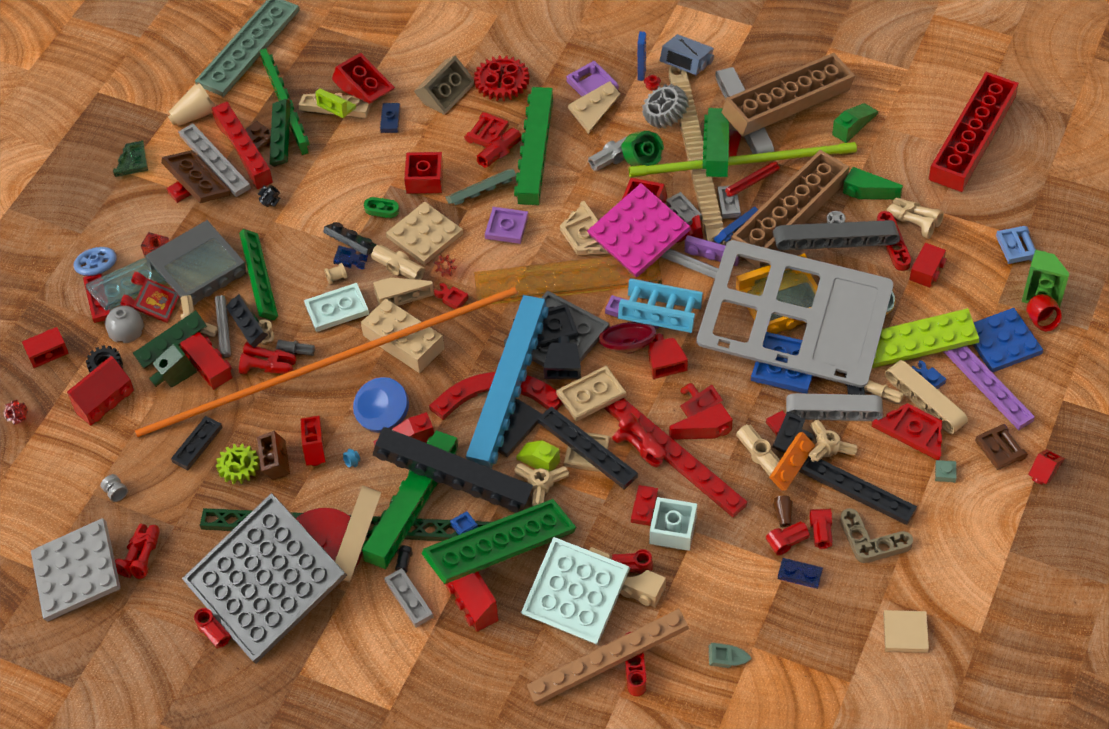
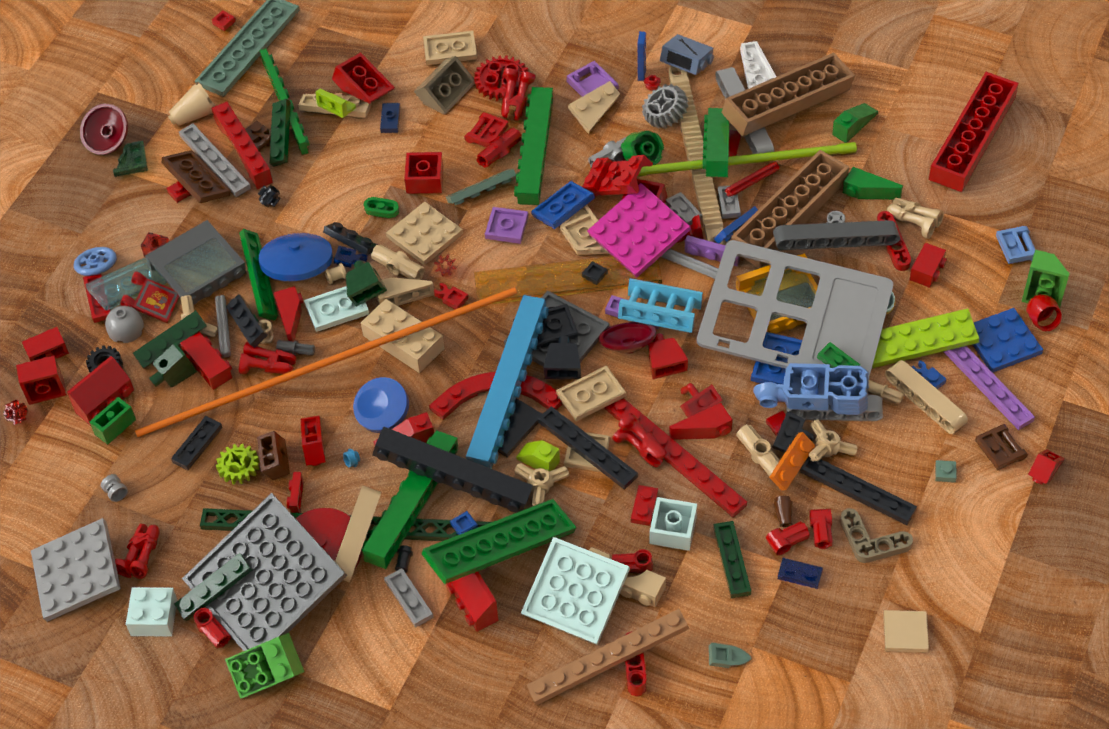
red wing [871,403,942,460] -> none
none -> red brick [16,356,67,405]
none -> dark red dish [80,104,128,155]
none -> green brick [90,397,136,445]
none -> light aqua brick [126,587,178,636]
none -> plate [174,553,252,621]
none -> red plate [211,10,236,31]
none -> bright green slope [225,633,304,699]
none -> blue dish [259,233,333,281]
none -> red slope [273,286,304,342]
none -> red plate [287,472,304,513]
none -> dark green torso [346,260,387,307]
none -> tan plate [423,31,477,65]
none -> red piece [501,68,536,121]
none -> blue tile [531,181,595,229]
none -> red piece [582,155,653,196]
none -> black tile [582,261,608,285]
none -> dark green plate [713,521,751,598]
none -> white wing [740,41,776,89]
none -> medium blue brick [753,363,869,415]
none -> green plate [817,342,860,368]

